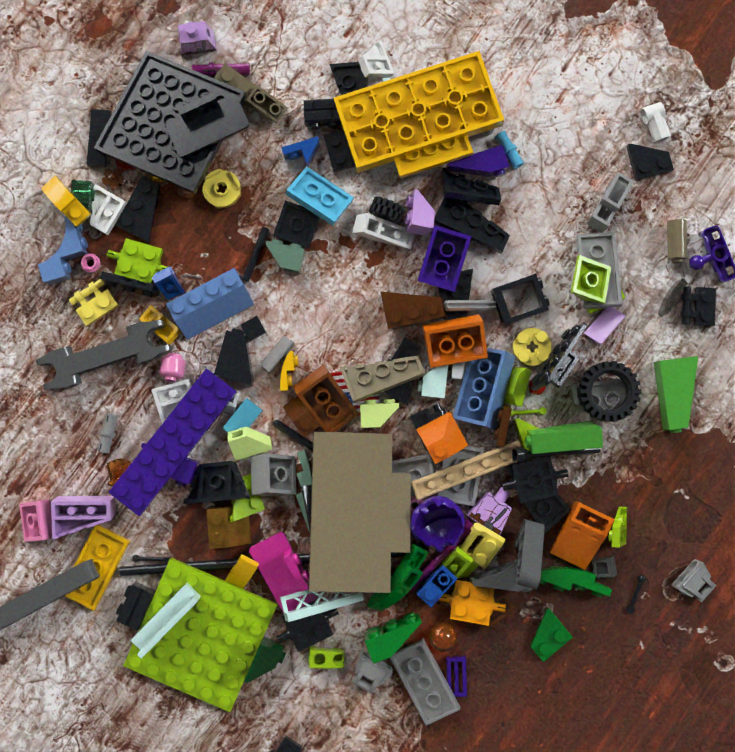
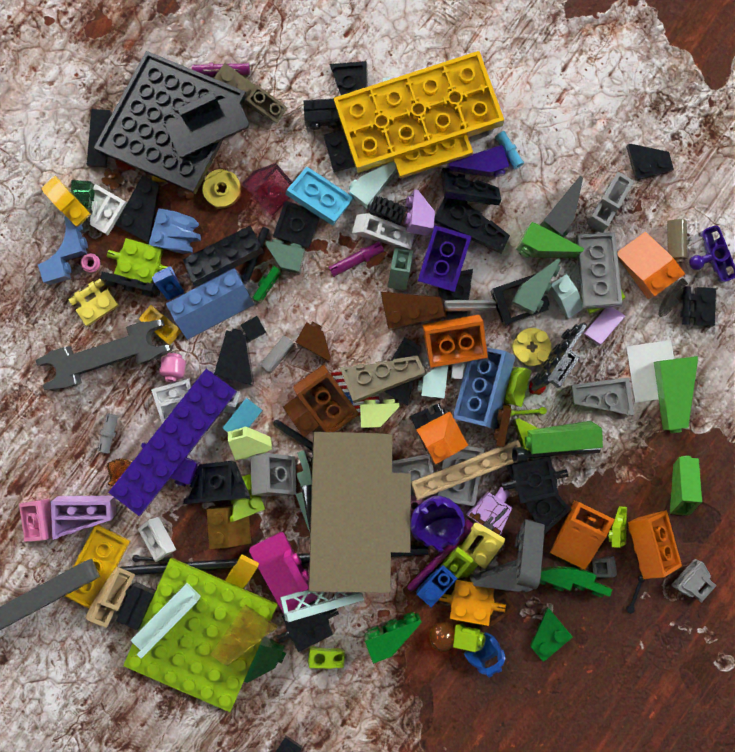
lavender torso [178,21,217,56] -> none
yellow slope [280,351,299,391] -> none
blue slope [281,136,320,167] -> none
light grey piece [352,650,393,694] -> none
white wing [358,40,394,77] -> none
green slope [367,544,429,612] -> none
light grey tile [390,638,461,726] -> none
dark purple tile [446,656,467,697] -> none
lime slope [571,255,611,304] -> none
black tyre [577,361,641,422] -> none
white piece [640,102,671,143] -> none
none -> tan slope [85,567,135,628]
none -> white slope [138,517,176,562]
none -> medium blue plate [149,208,201,254]
none -> black plate [183,225,264,287]
none -> clear yellow wing [211,604,278,666]
none -> clear pink slope [241,163,293,216]
none -> green plate [252,266,281,303]
none -> reddish brown slope [295,321,331,362]
none -> magenta pin [328,241,384,277]
none -> light aqua slope [349,161,397,209]
none -> sand green slope [388,247,413,291]
none -> lime window [453,623,485,652]
none -> blue helmet [464,632,505,678]
none -> sand green slope [511,259,561,314]
none -> bright green slope [516,222,584,259]
none -> dark grey slope [540,176,583,238]
none -> light aqua slope [549,274,583,319]
none -> slope [617,231,685,299]
none -> white sticker [626,340,674,403]
none -> orange slope [628,510,682,579]
none -> bright green slope [670,456,702,516]

